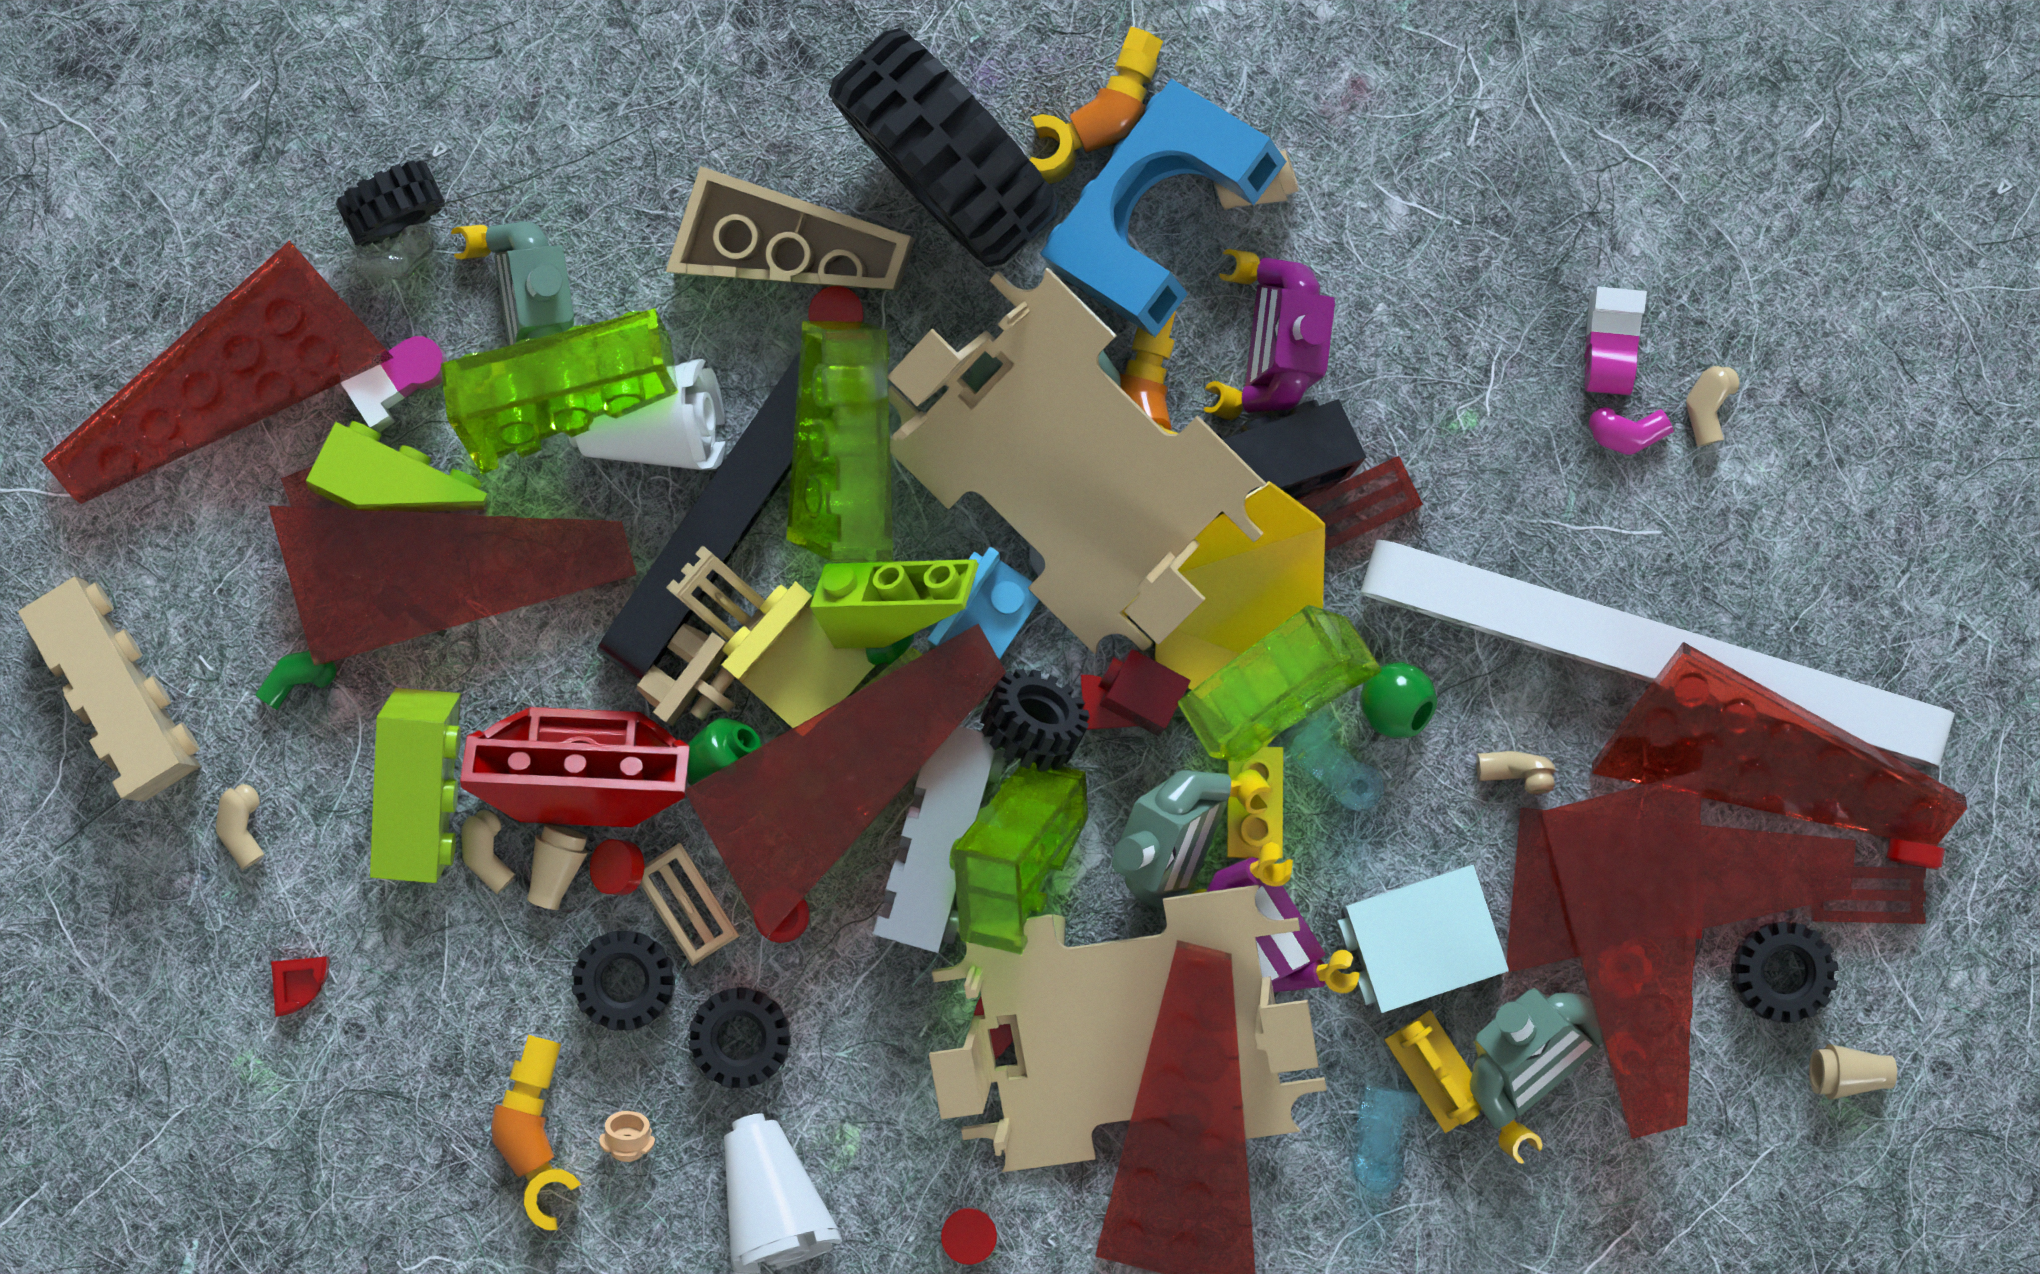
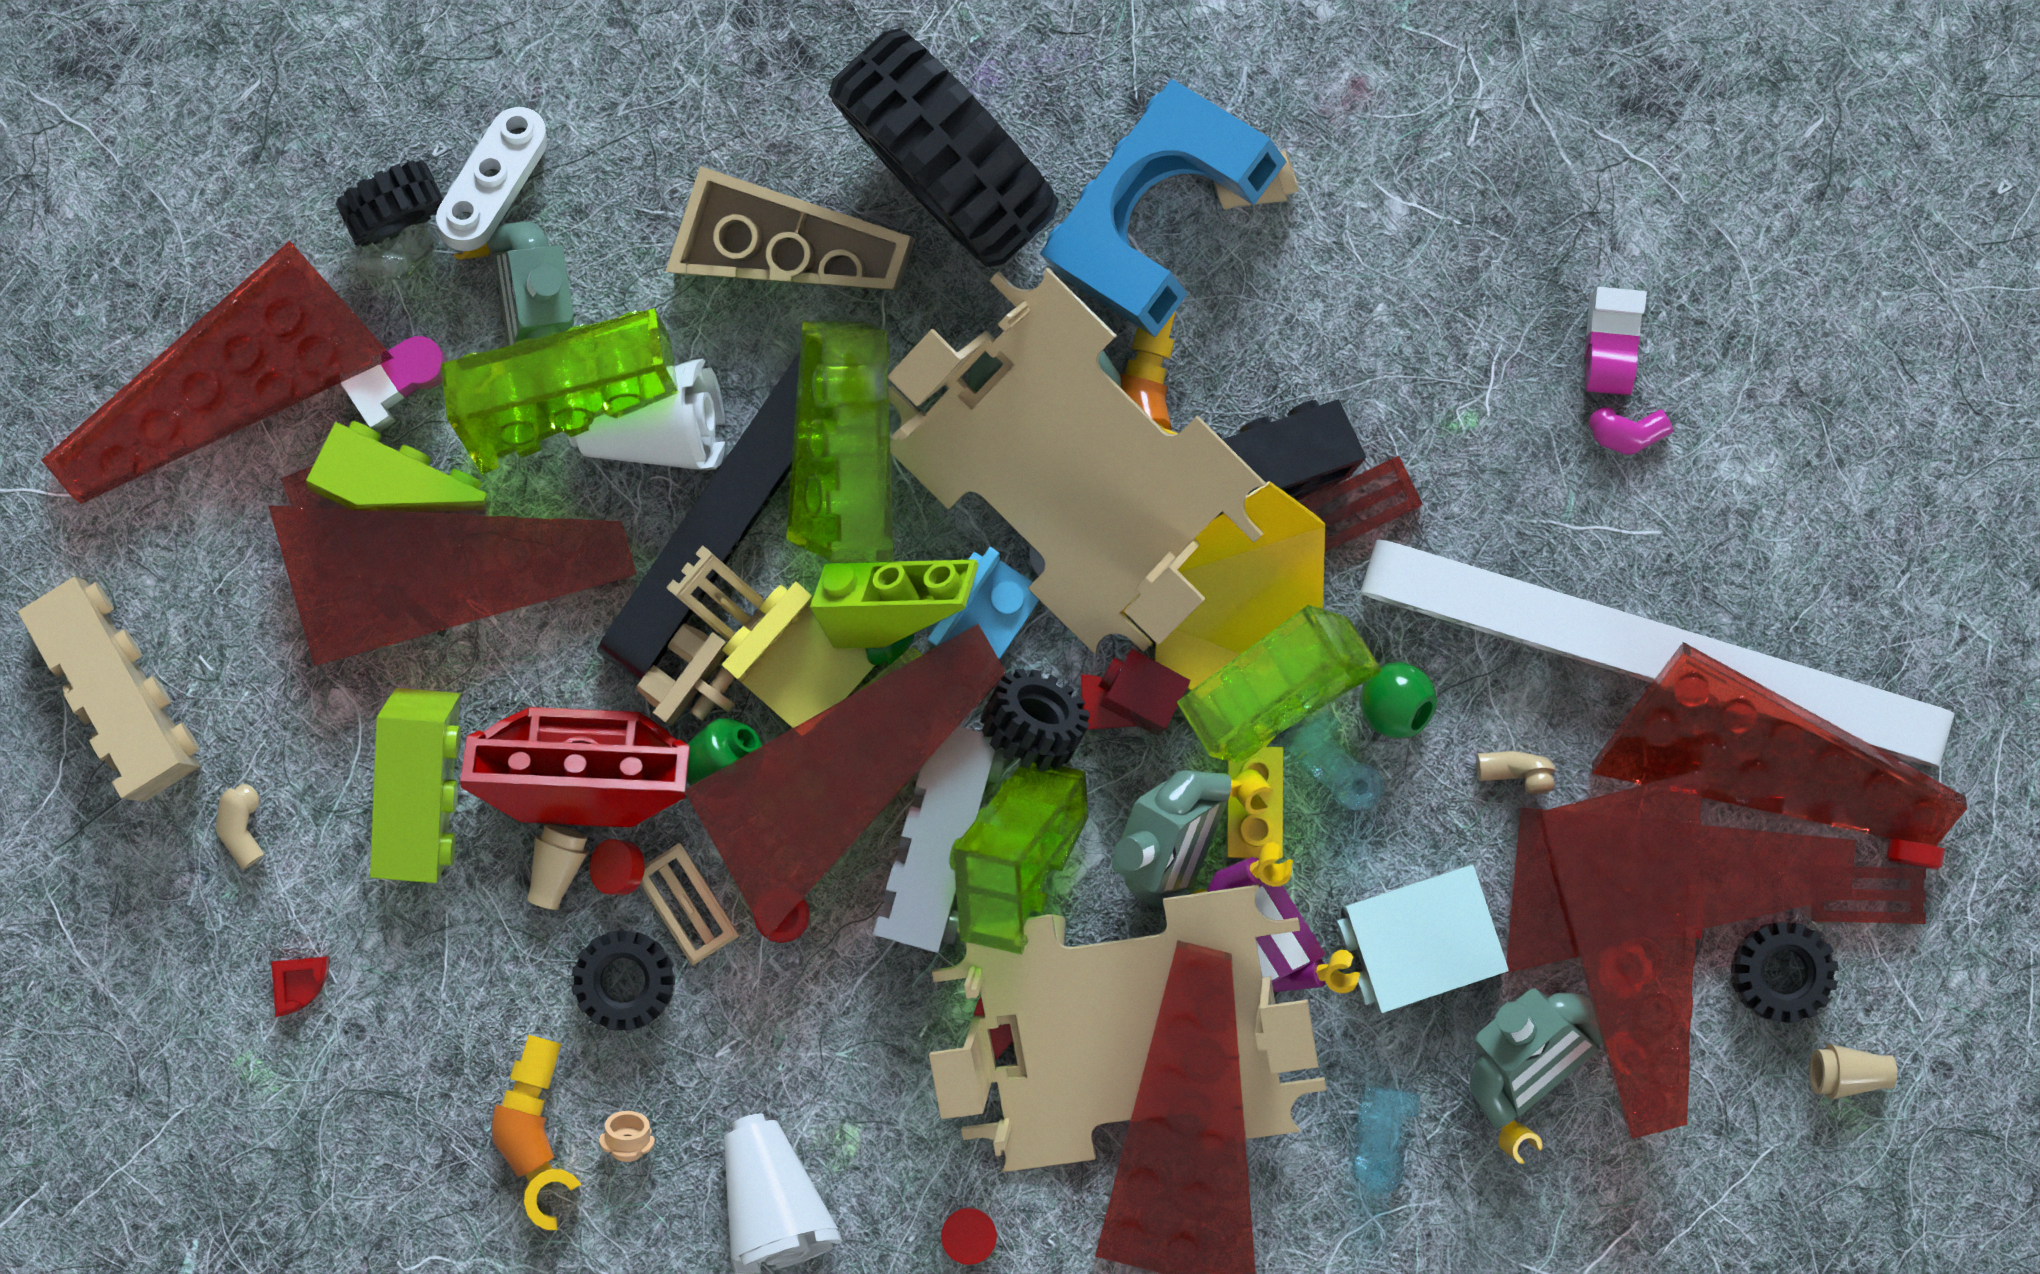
green arm [255,649,337,710] -> none
tan arm [461,809,516,895] -> none
black tyre [688,987,791,1089] -> none
red tile [808,286,864,343] -> none
piece [1029,26,1163,184] -> none
magenta torso [1204,249,1335,420] -> none
yellow hinge [1384,1010,1482,1133] -> none
tan arm [1686,366,1740,447] -> none
none -> white plate [436,107,547,251]

